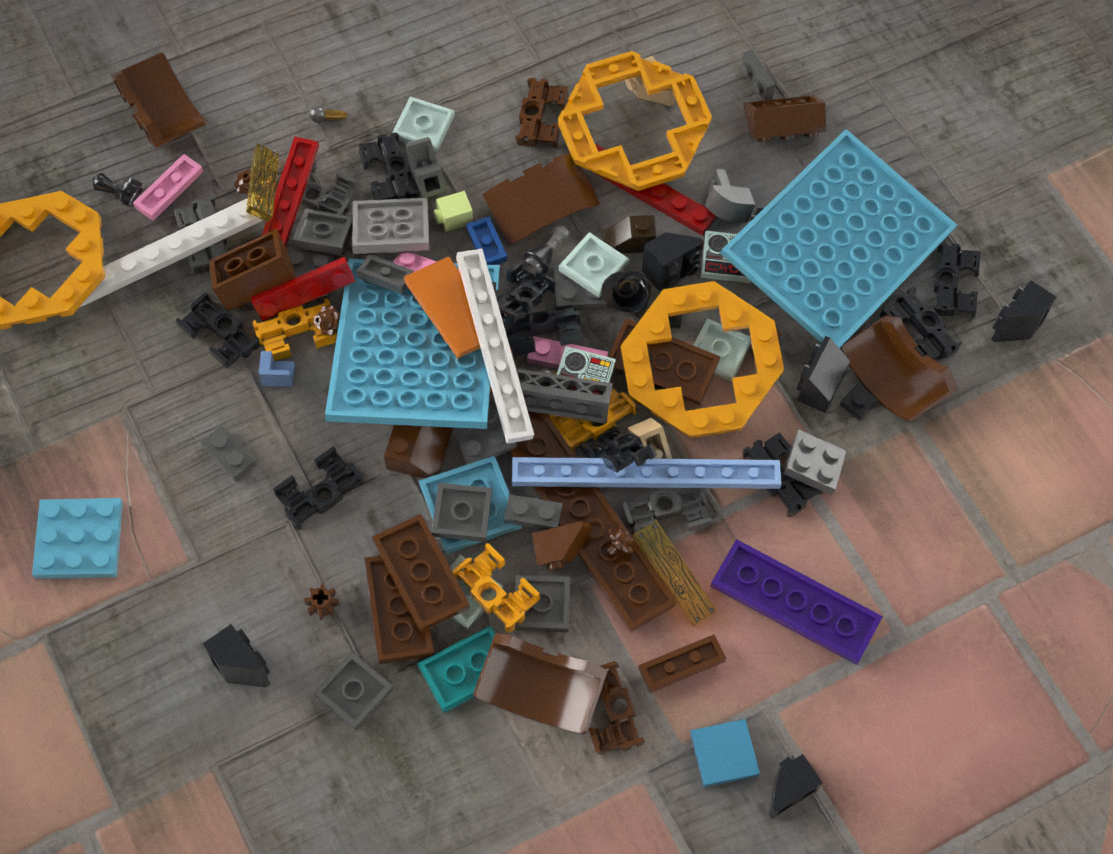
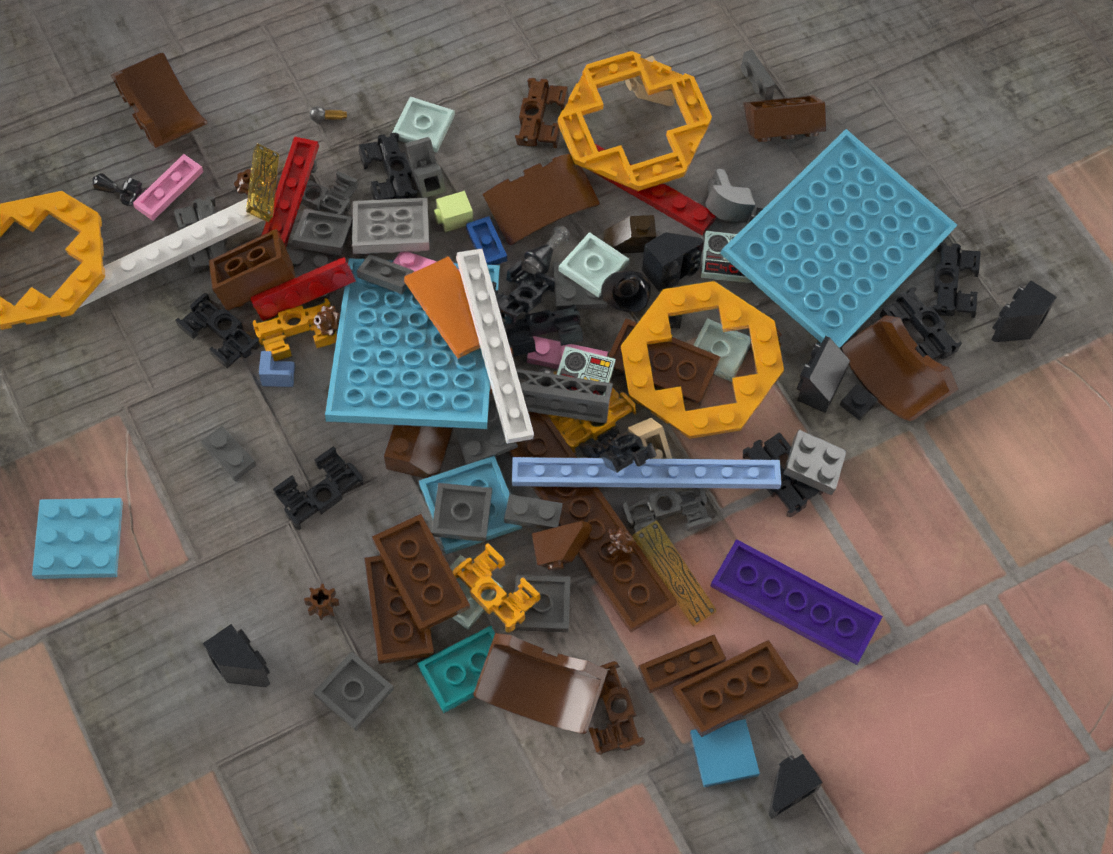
none -> reddish brown plate [673,640,799,737]

